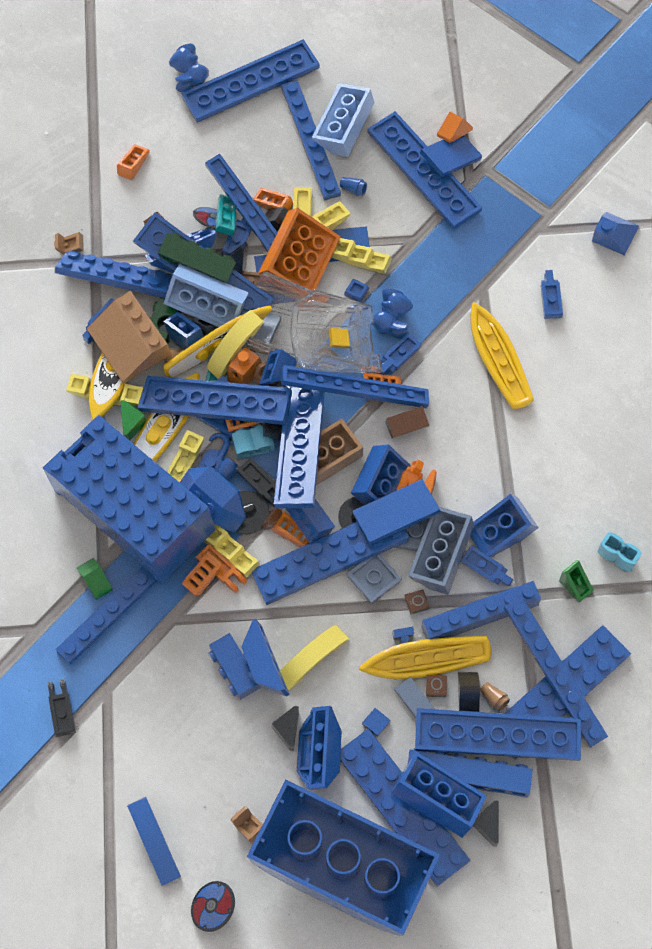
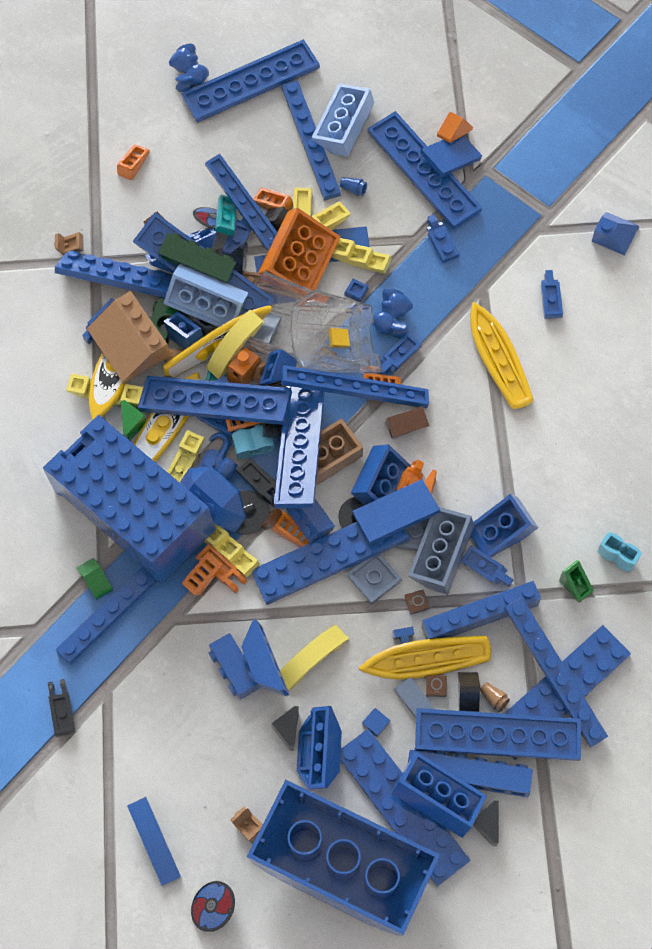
none -> blue hinge [427,214,460,263]

